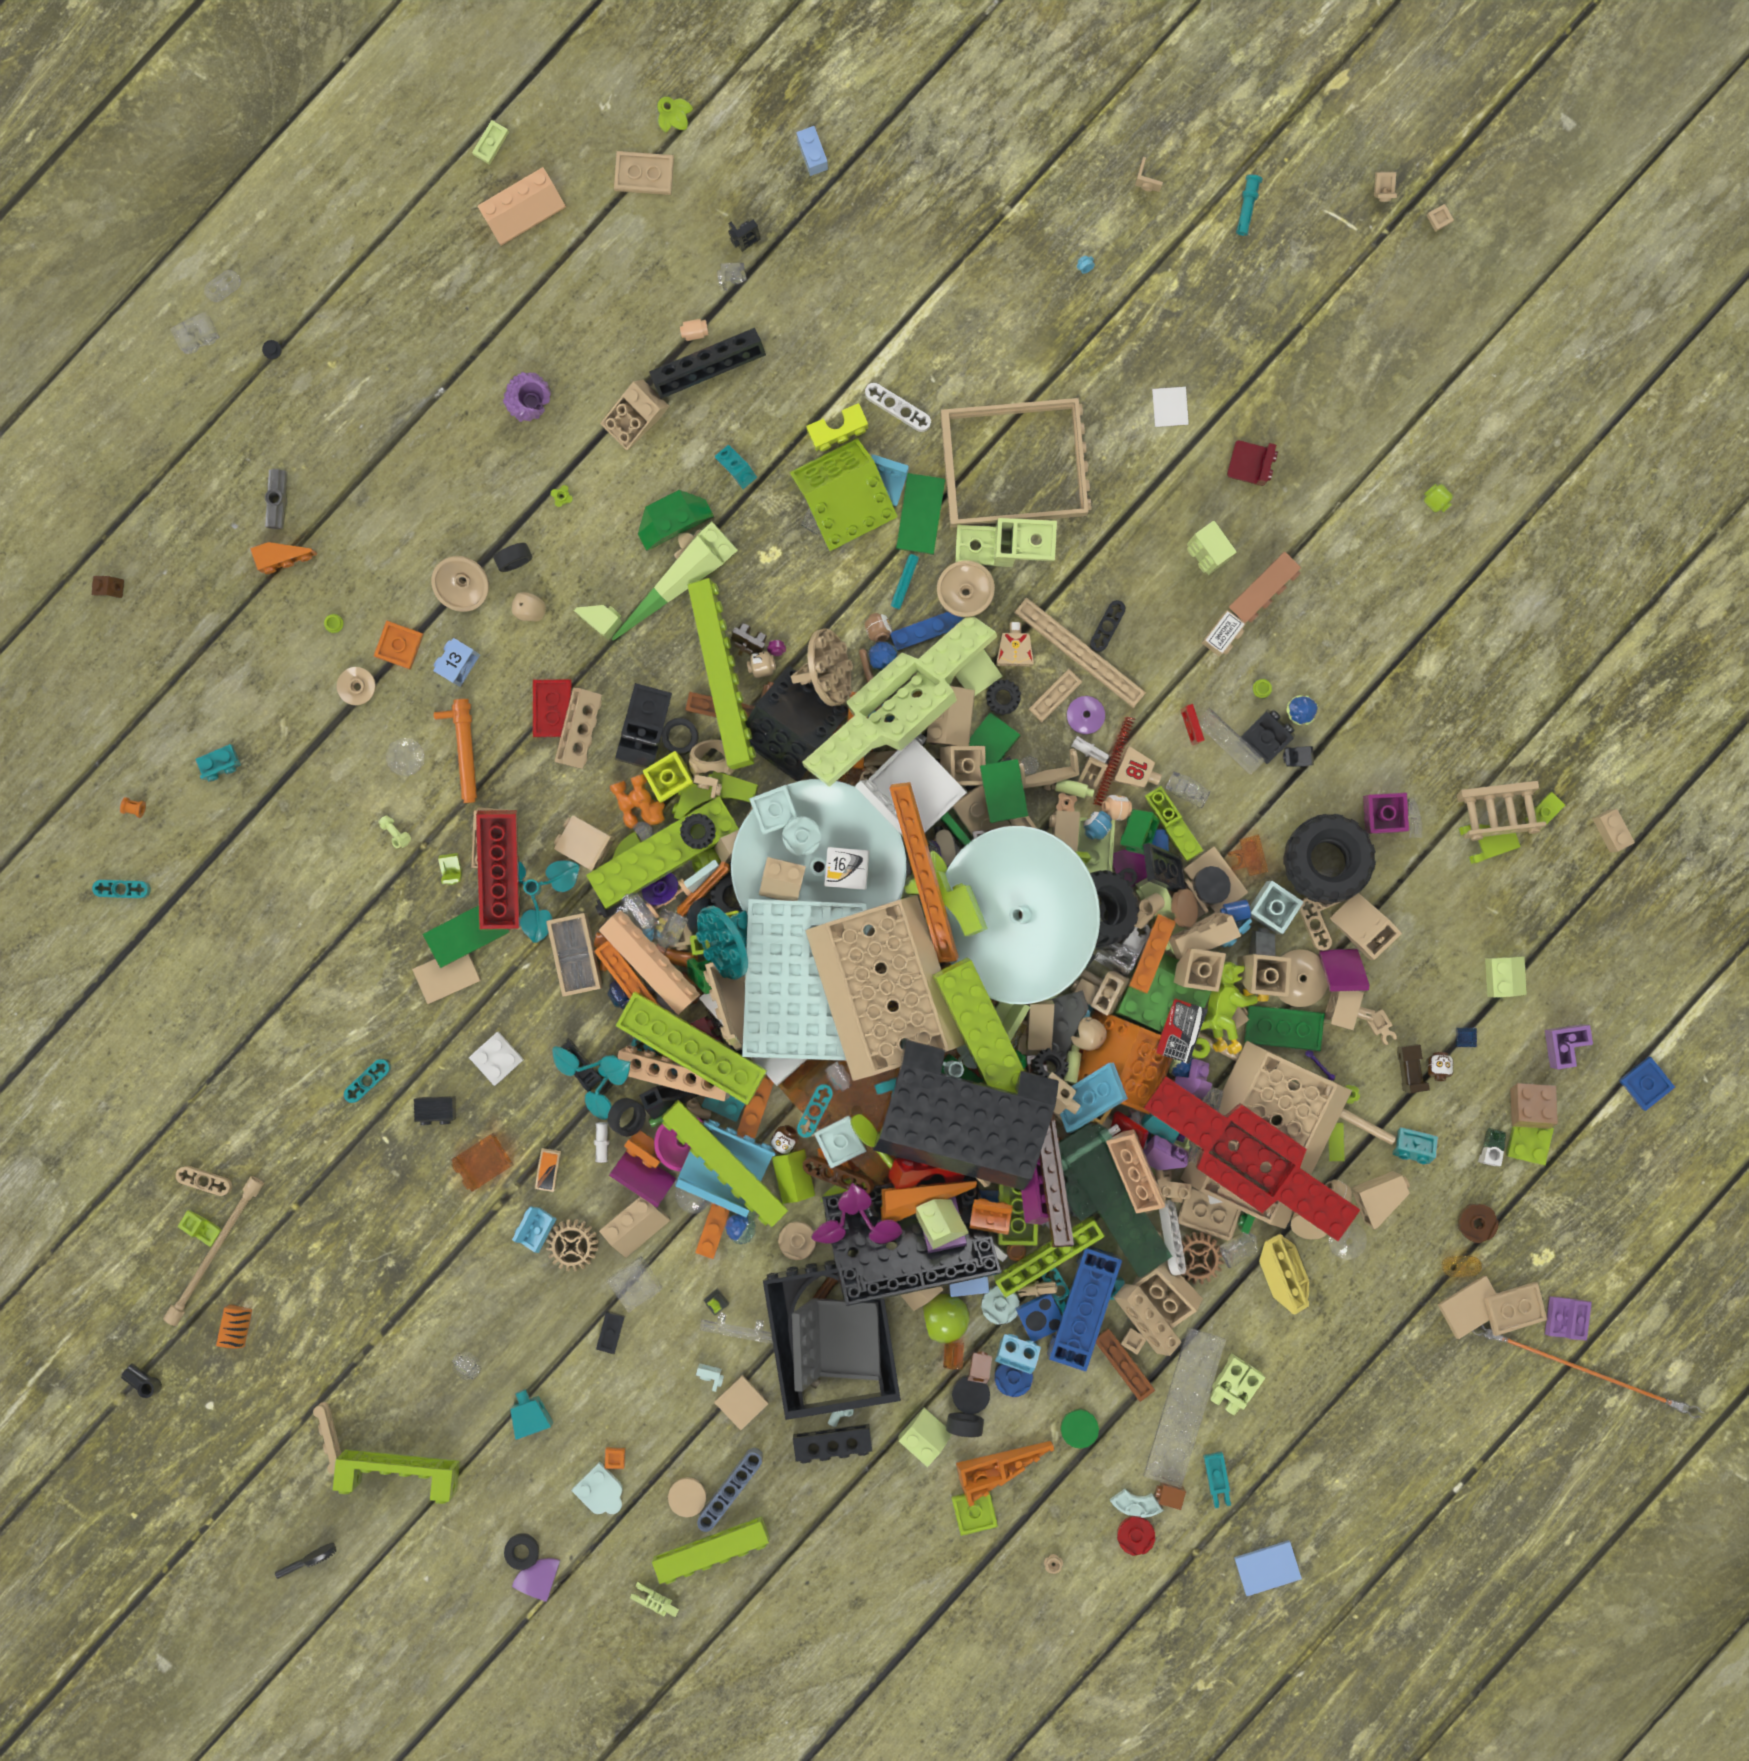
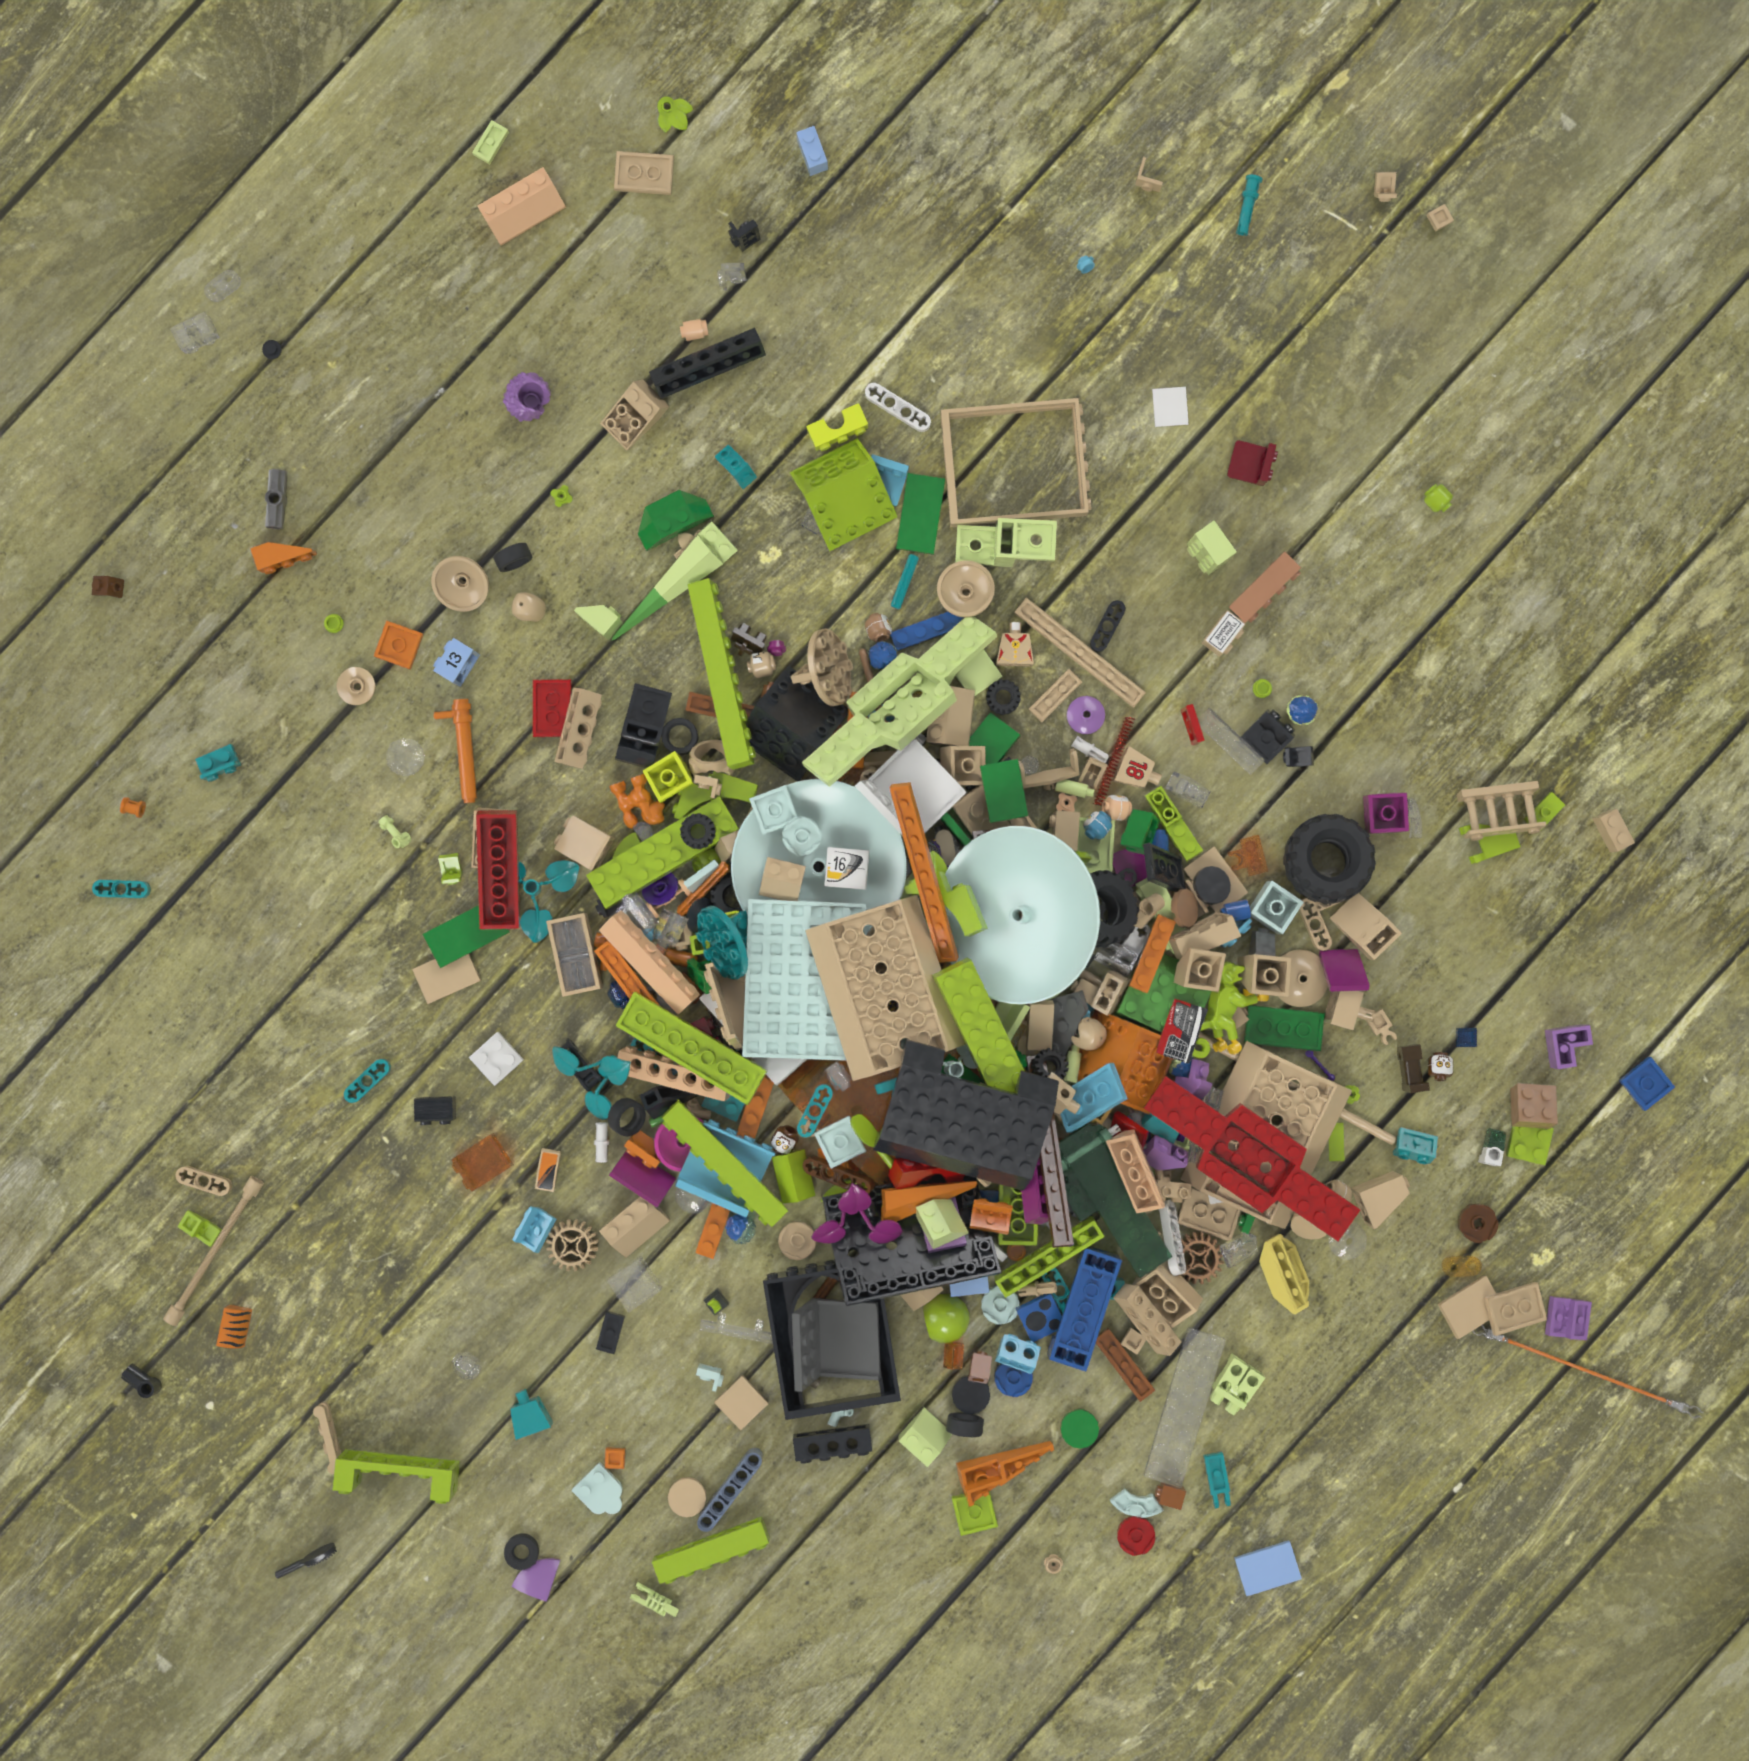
yellowish green slope [1485,956,1527,997] -> none

